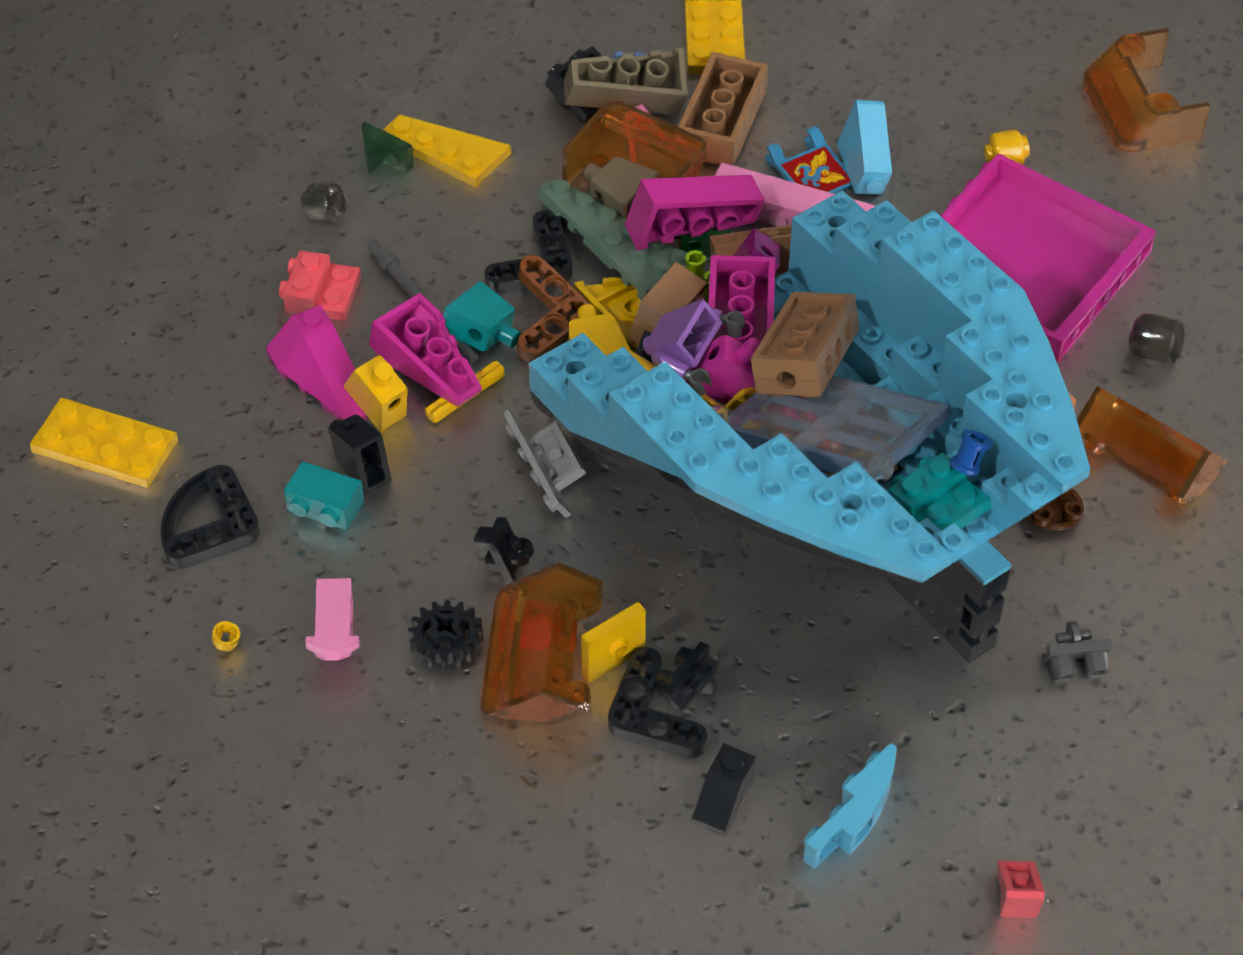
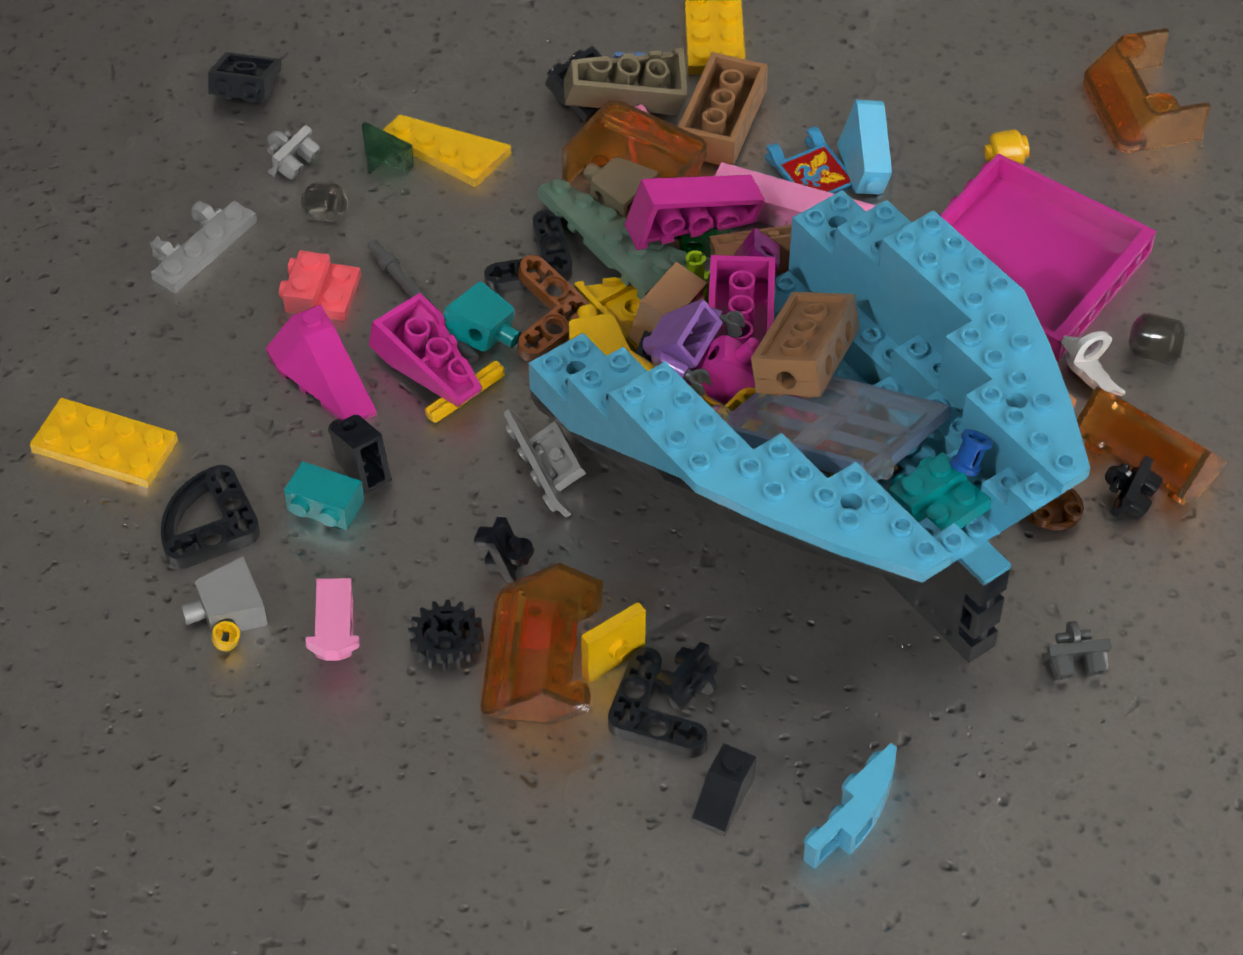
yellow torso [344,355,408,433] -> none
coral slope [997,860,1045,918] -> none
none -> light grey hinge [150,201,257,294]
none -> light grey torso [180,557,268,635]
none -> black plate [208,52,281,103]
none -> light grey hips [267,125,321,180]
none -> white hair [1061,331,1126,398]
none -> black hips [1105,455,1164,519]

